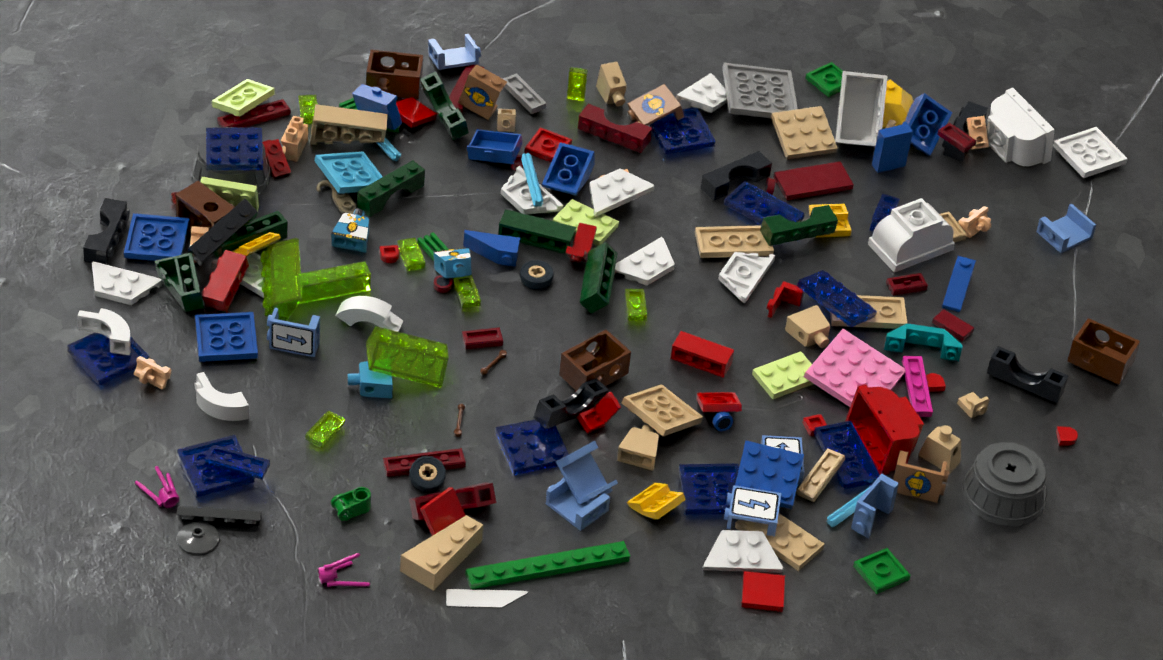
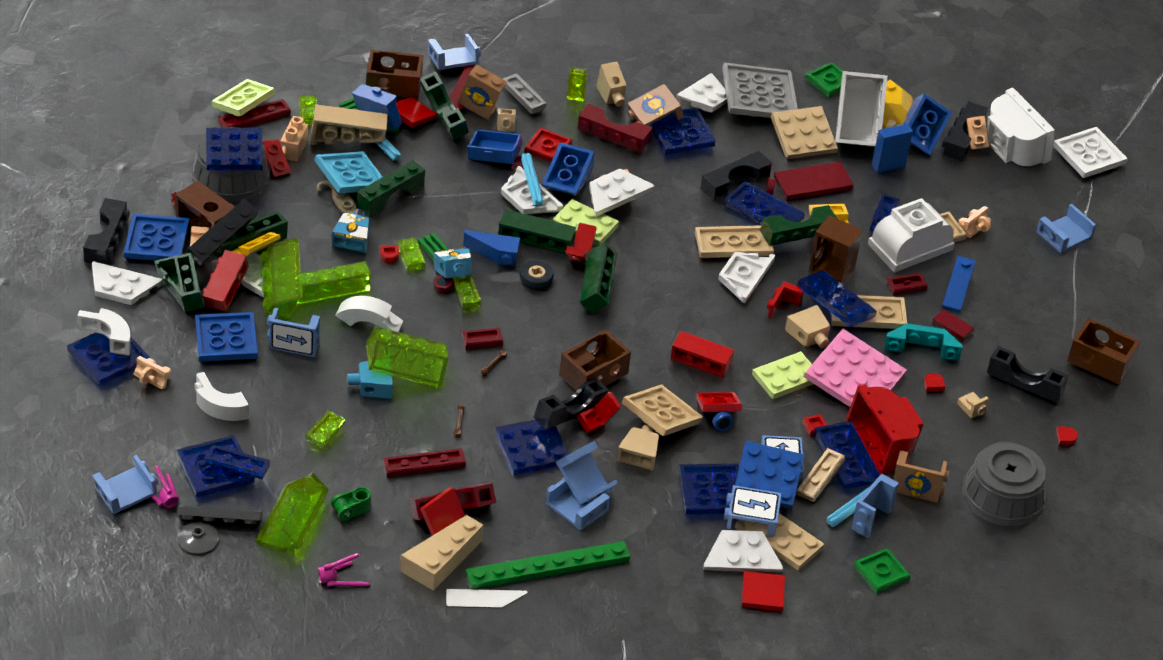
yellowish green plate [200,177,259,211] -> none
black bush [409,456,446,492] -> none
white wing [614,237,675,285] -> none
clear neon green plate [625,289,647,321] -> none
yellow slope [627,483,686,520] -> none
dark pink plate [902,356,933,417] -> none
tan torso [918,425,961,474] -> none
dark red tile [937,123,976,152] -> none
none -> medium blue panel [92,454,158,515]
none -> clear neon green slope [255,473,329,552]
none -> reddish brown piece [808,215,862,287]

